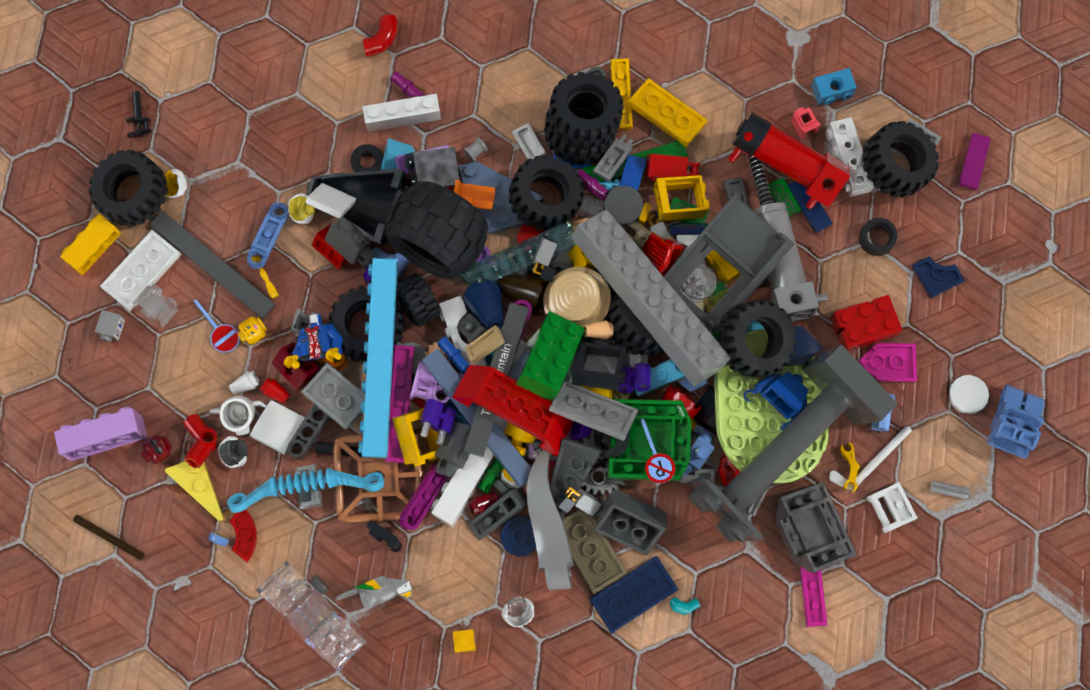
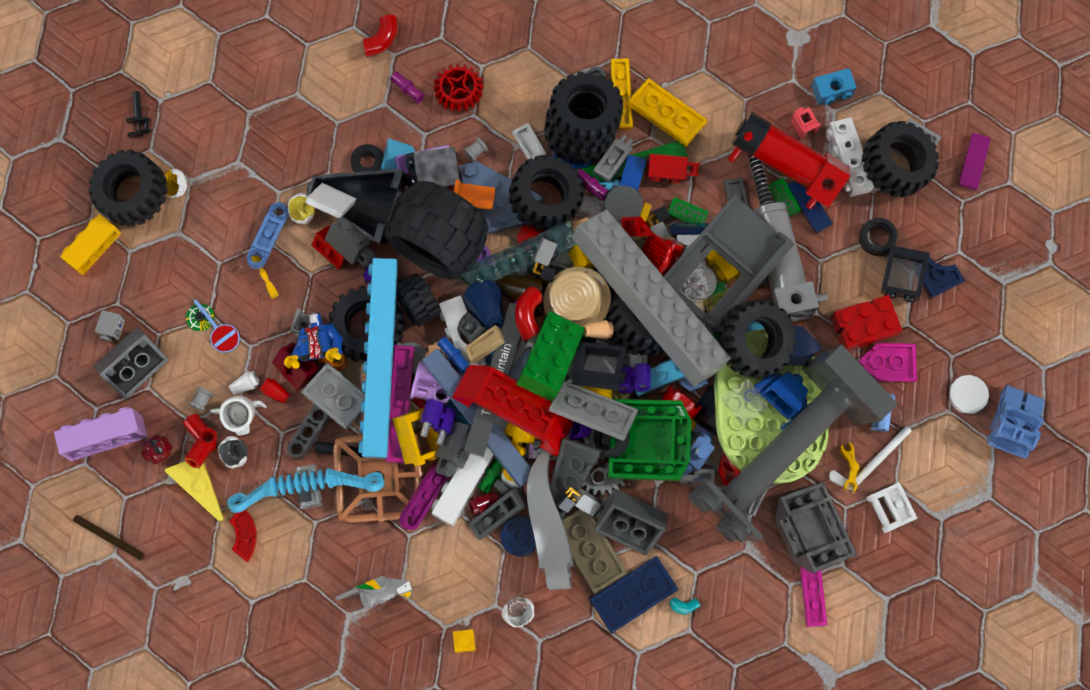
white tile [100,230,182,311] -> none
clear brick [132,284,178,328] -> none
dark grey tile [149,210,276,320] -> none
medium blue tile [208,532,229,546] -> none
yellow head [237,316,267,345] -> none
white slope [250,400,305,454] -> none
clear bracket [256,561,367,671] -> none
dark grey tile [310,574,329,594] -> none
white brick [362,94,441,132] -> none
black plate [366,520,402,552] -> none
light blue pin [373,247,410,278] -> none
piece [641,419,676,484] -> none
yellow window [653,175,710,221] -> none
light grey axle [930,481,970,499] -> none
none -> dark grey slope [93,327,169,399]
none -> piece [186,304,215,331]
none -> light grey bush [189,387,214,412]
none -> red gear [433,63,484,114]
none -> red cylinder [514,287,542,340]
none -> red slope [621,216,653,237]
none -> clear piece [721,379,769,426]
none -> window [881,245,930,303]

